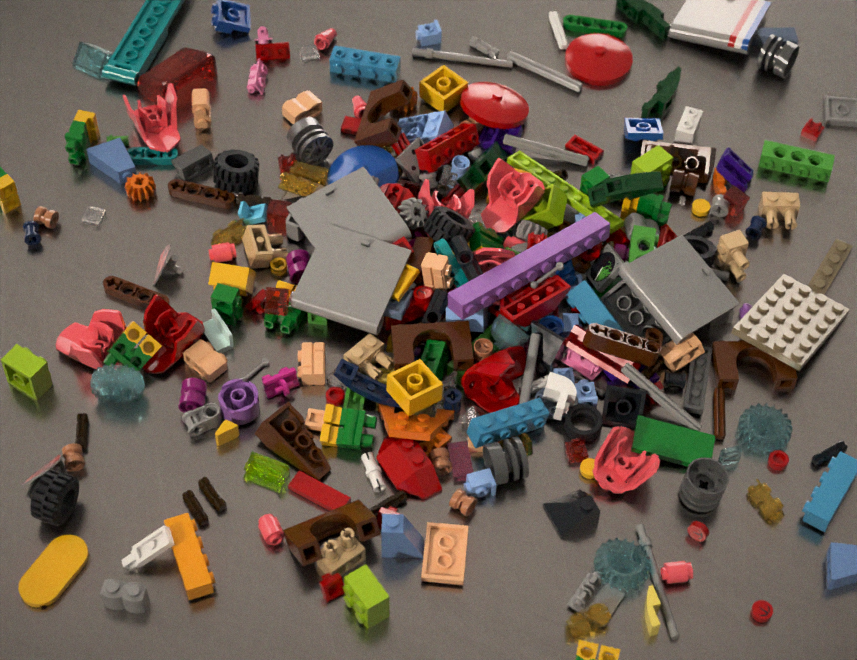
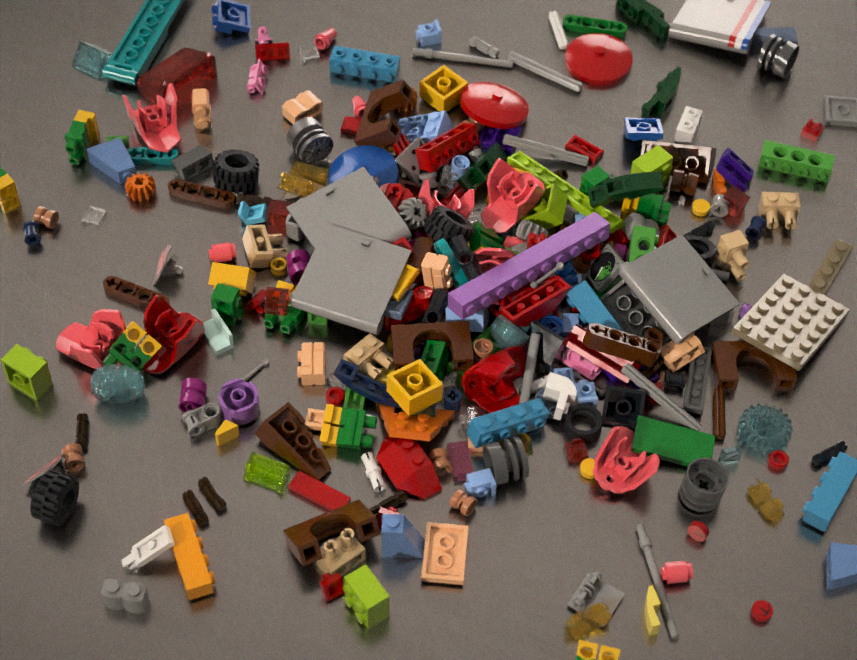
yellow tile [18,535,88,608] -> none
light nougat brick [183,339,228,383] -> none
clear yellow hinge [210,218,247,245] -> none
coral brick [258,514,285,545] -> none
dark pink hips [262,367,300,399] -> none
clear red tile [278,153,298,175] -> none
orange plate [419,428,452,458] -> none
black slope [543,489,601,538] -> none
clear light blue gear [594,537,651,592] -> none

